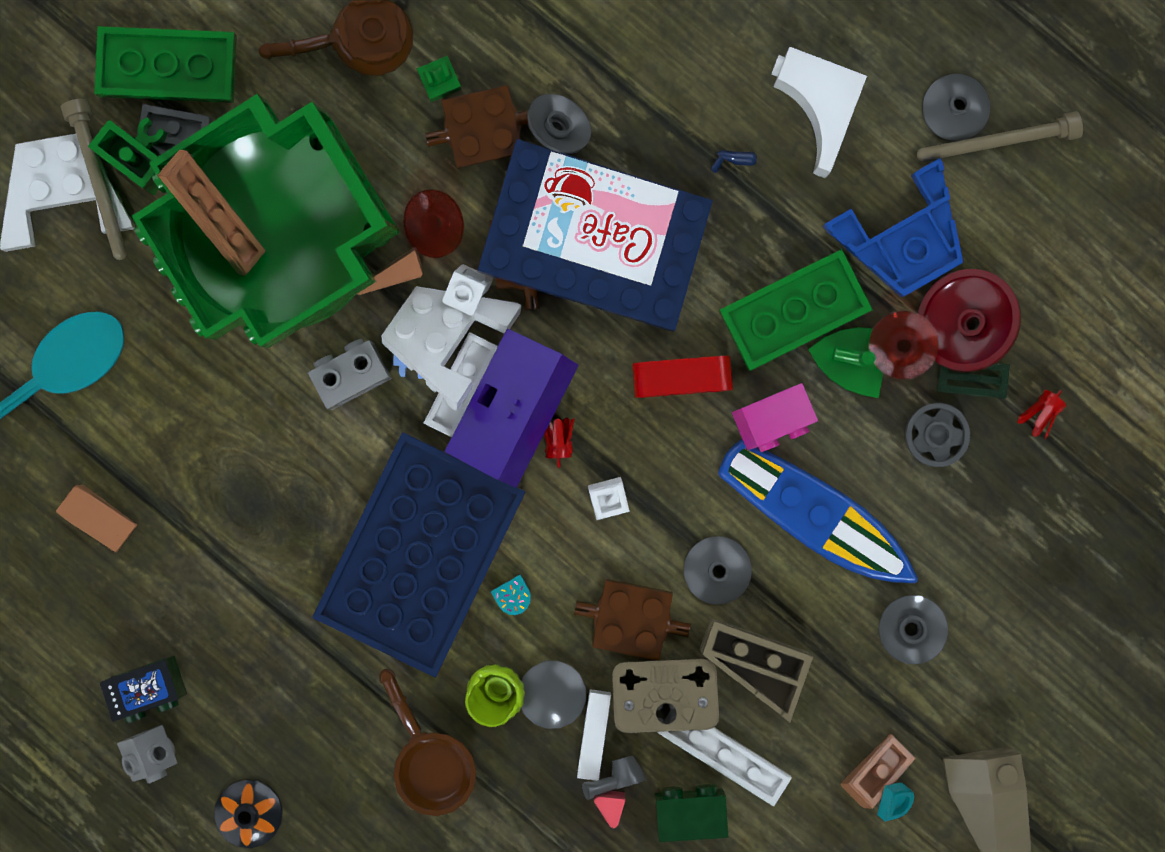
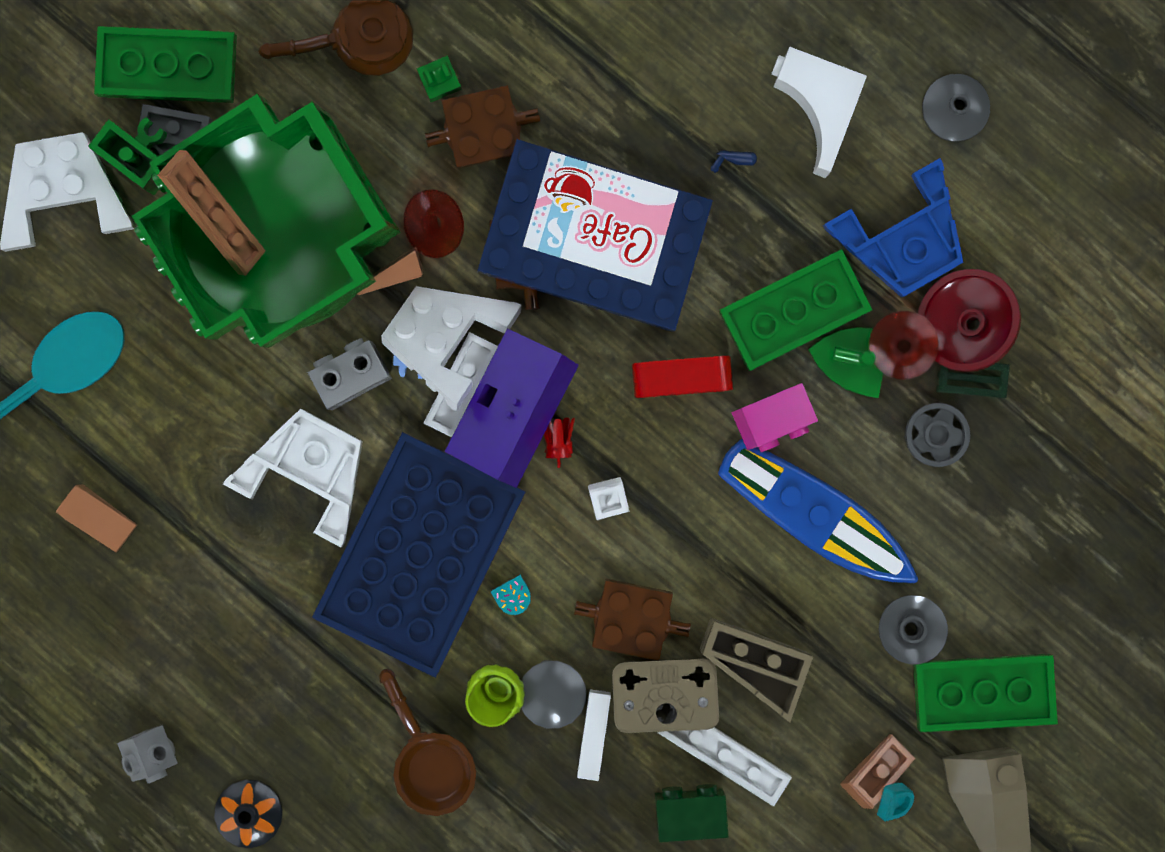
dark tan piece [60,99,127,260] -> none
brick [99,656,187,724] -> none
white bracket [442,264,493,315] -> none
dark grey dish [527,94,591,154] -> none
dark grey bar [582,755,647,800] -> none
coral slope [594,791,626,829] -> none
dark grey dish [683,536,752,605] -> none
dark tan piece [917,111,1083,161] -> none
red piece [1017,390,1066,440] -> none
none -> white wing [223,409,363,547]
none -> green plate [913,654,1058,732]

